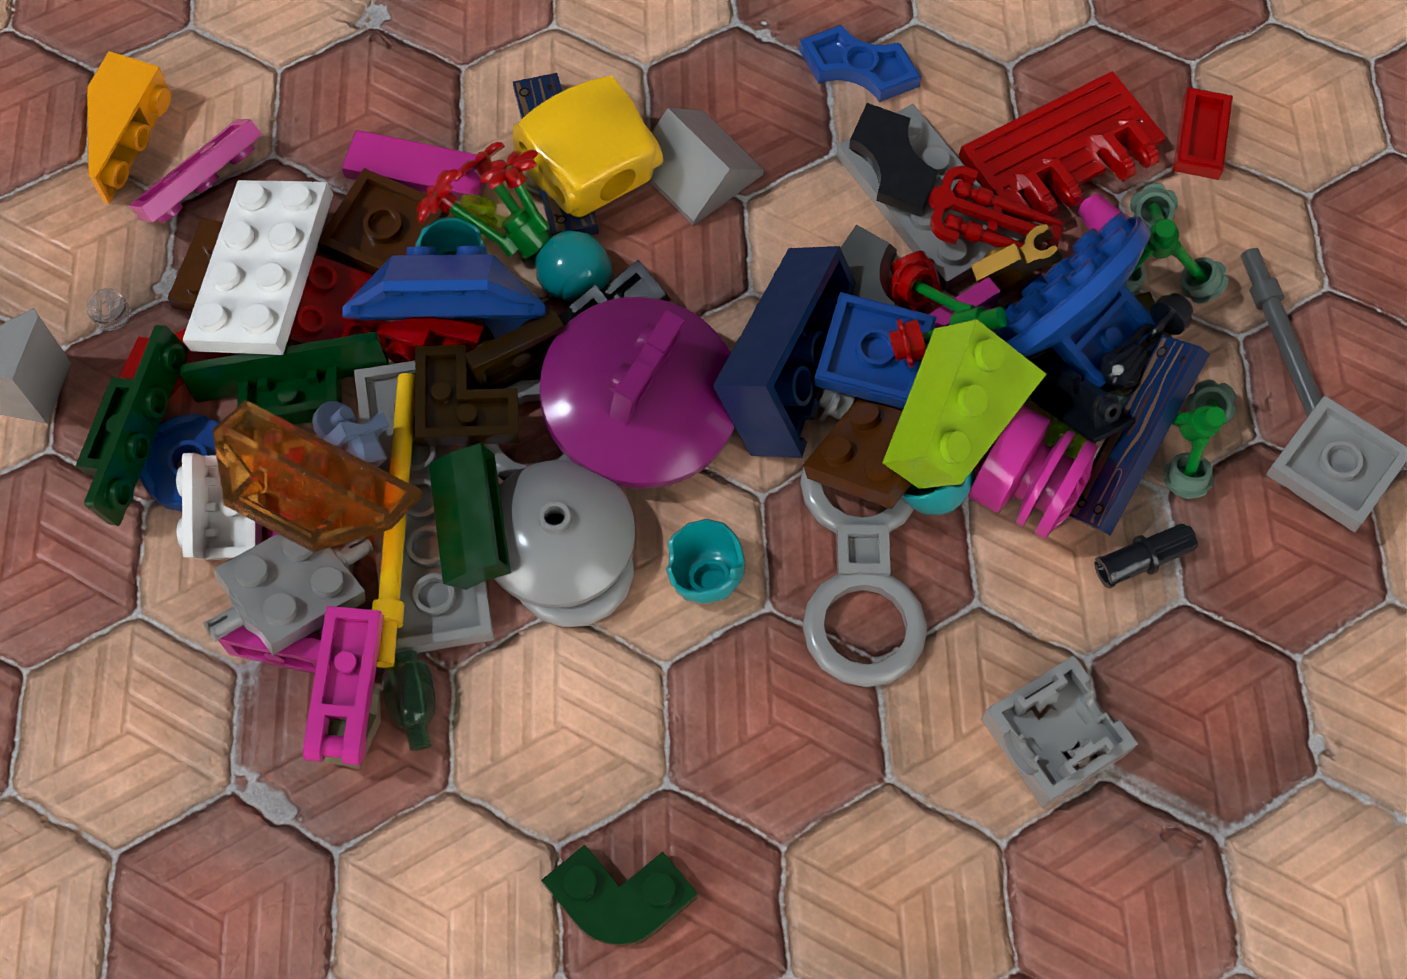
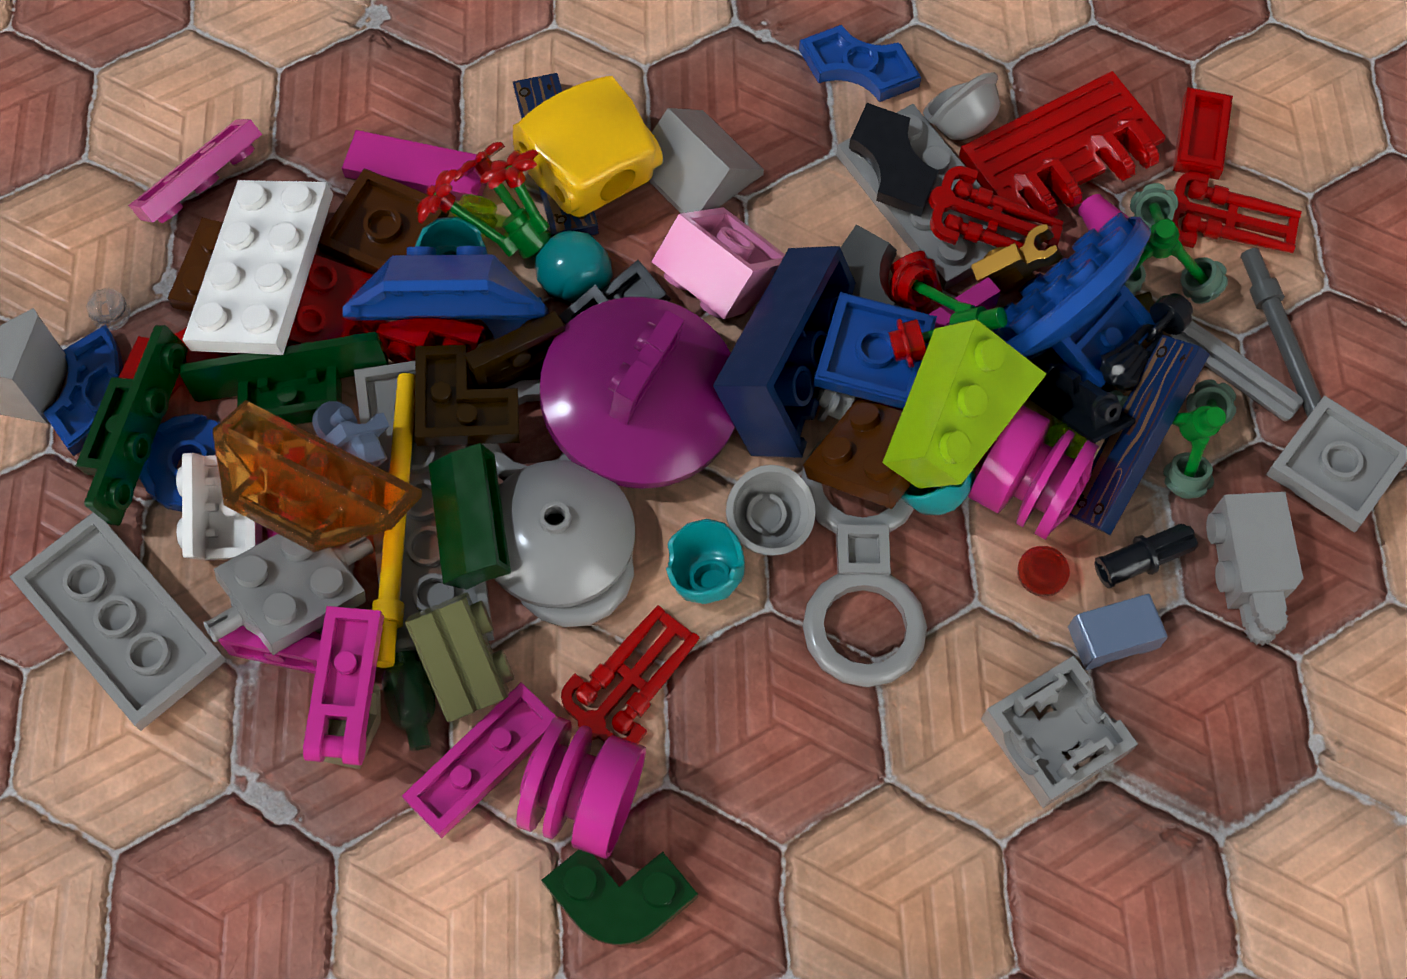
light orange slope [87,51,172,204] -> none
none -> light grey plate [9,513,227,731]
none -> blue tile [43,324,123,456]
none -> dark pink plate [402,682,557,839]
none -> olive brick [405,592,514,722]
none -> dark pink wheel [516,716,646,859]
none -> red piece [561,605,700,744]
none -> bright pink slope [652,207,785,319]
none -> light grey helmet [726,465,816,556]
none -> light grey helmet [923,72,1001,140]
none -> clear red plate [1017,546,1070,597]
none -> sand blue piece [1068,594,1168,670]
none -> light grey axle [1171,321,1303,421]
none -> red piece [1172,172,1302,253]
none -> light grey hinge [1206,492,1304,646]

